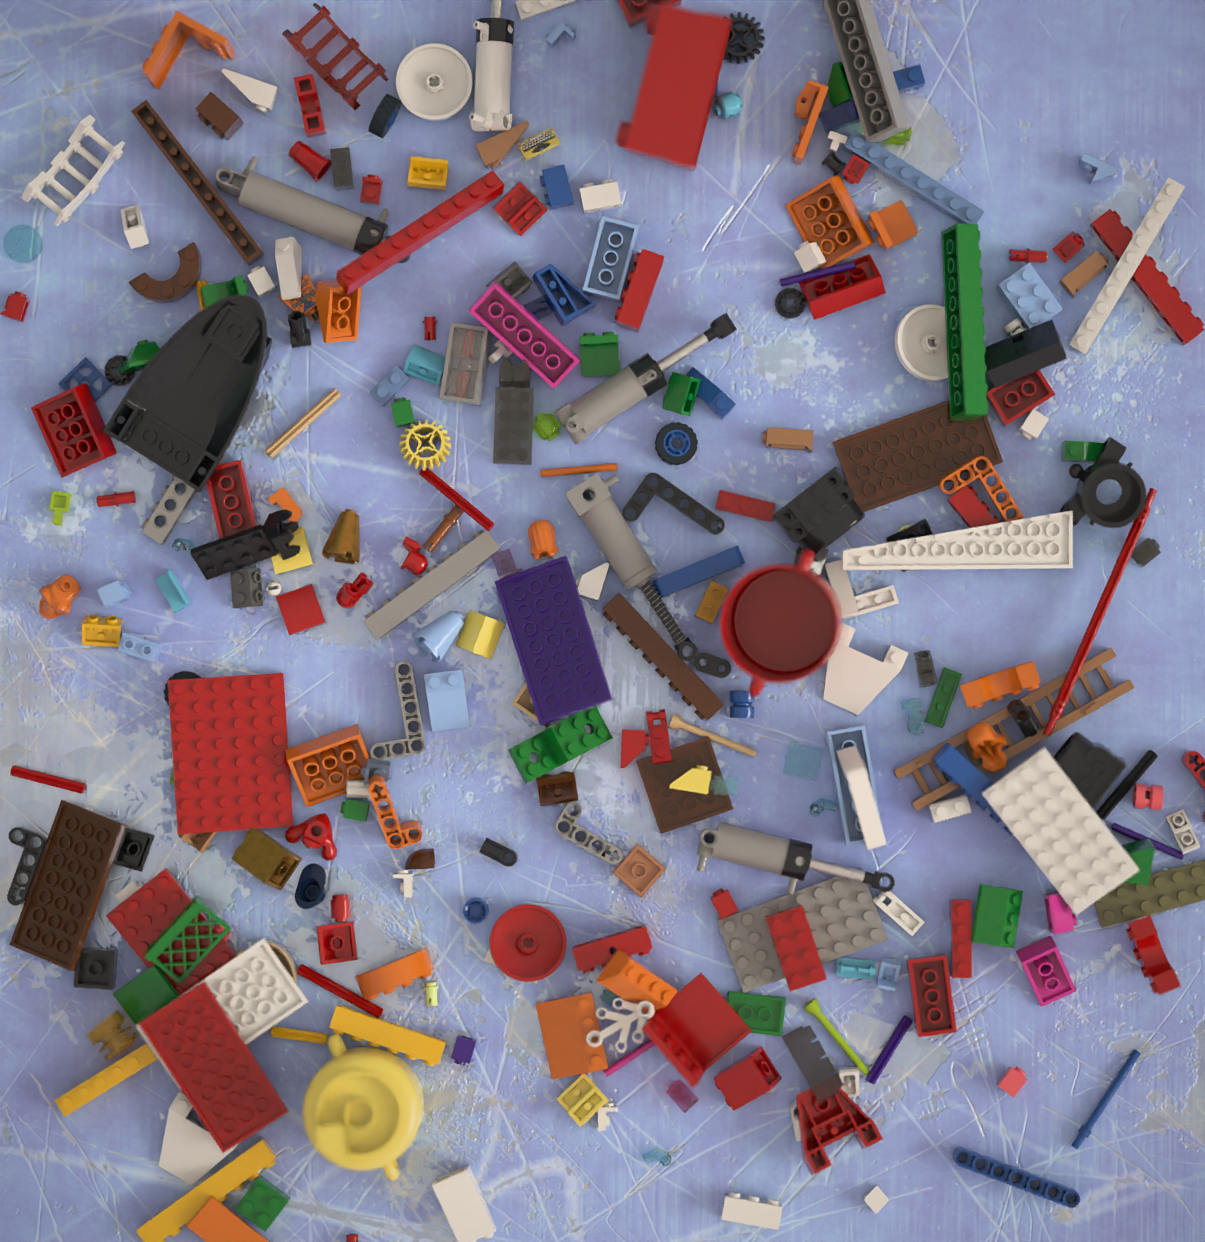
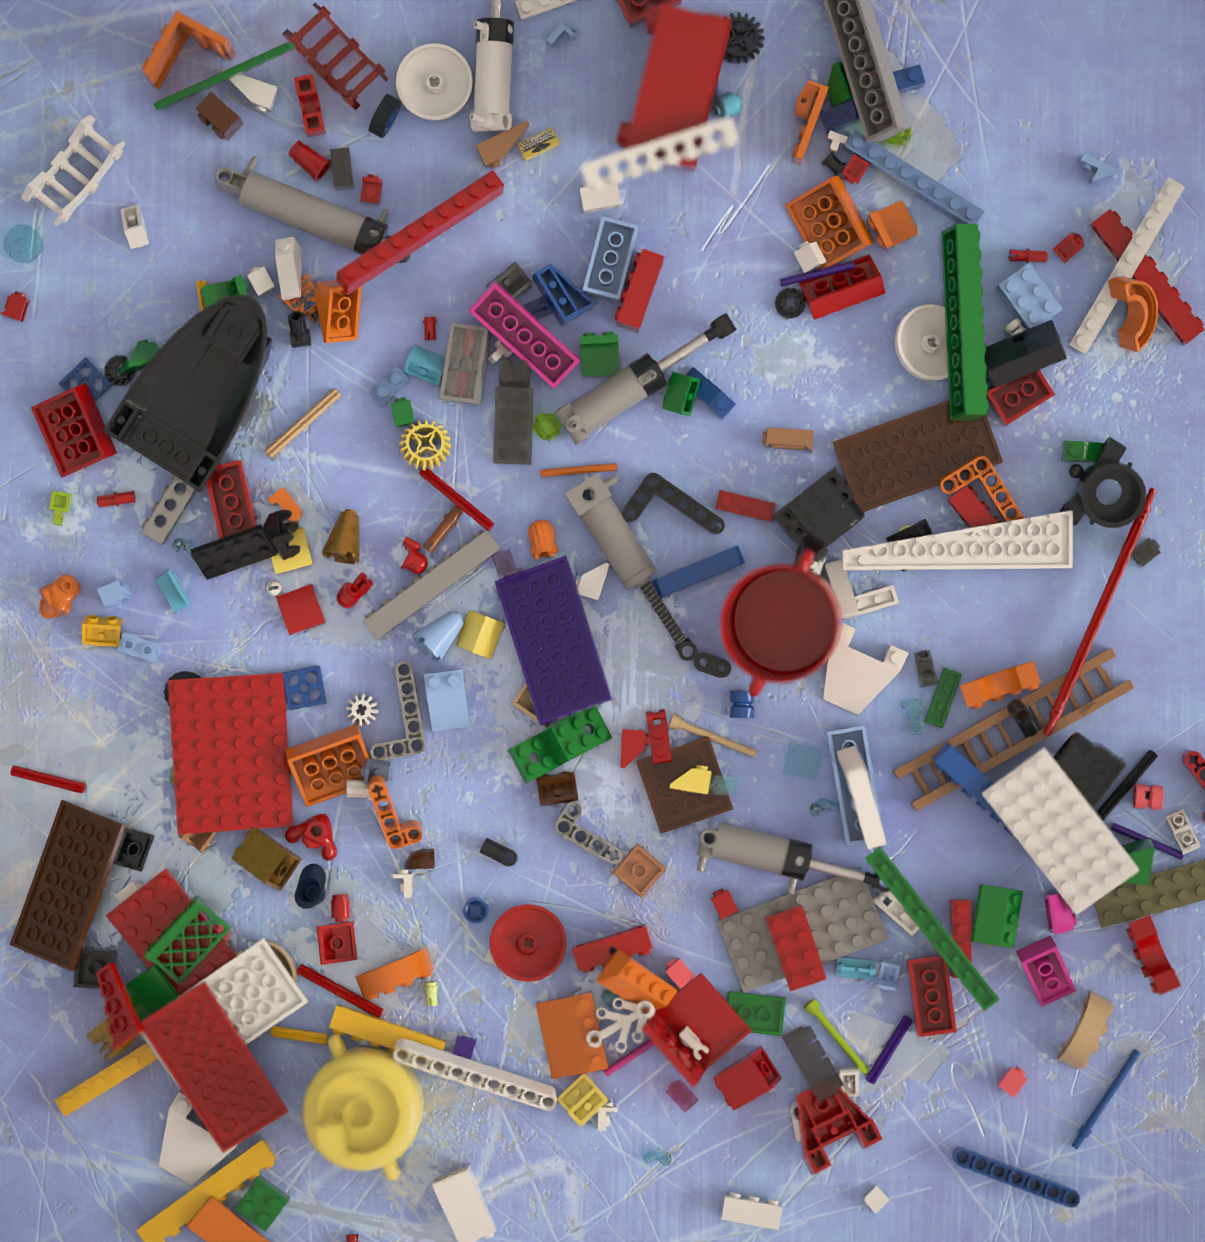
black beam [7,827,47,906] -> none
reddish brown brick [129,242,202,303] -> none
reddish brown brick [131,100,264,266] -> none
dark grey bracket [230,568,263,608] -> none
green brick [340,798,370,822] -> none
yellow bracket [407,156,448,190] -> none
red slope [492,181,548,236] -> none
blue brick [539,164,574,210] -> none
reddish brown brick [602,593,724,721] -> none
black wheel [655,422,698,465] -> none
pearl gold brick [695,581,729,624] -> none
white brick [928,794,971,823] -> none
orange head [967,723,1007,772] -> none
white brick [1019,409,1049,440] -> none
medium nougat window [1059,251,1109,299] -> none
none -> red wing [96,963,143,1050]
none -> green tile [153,42,296,110]
none -> blue piece [282,666,327,710]
none -> white gear [346,694,378,726]
none -> white beam [393,1038,557,1110]
none -> white brick [581,116,739,191]
none -> coral brick [665,958,695,989]
none -> white plate [679,1026,709,1060]
none -> green plate [865,847,1000,1011]
none -> tan brick [1057,990,1114,1070]
none -> orange brick [1108,276,1158,352]

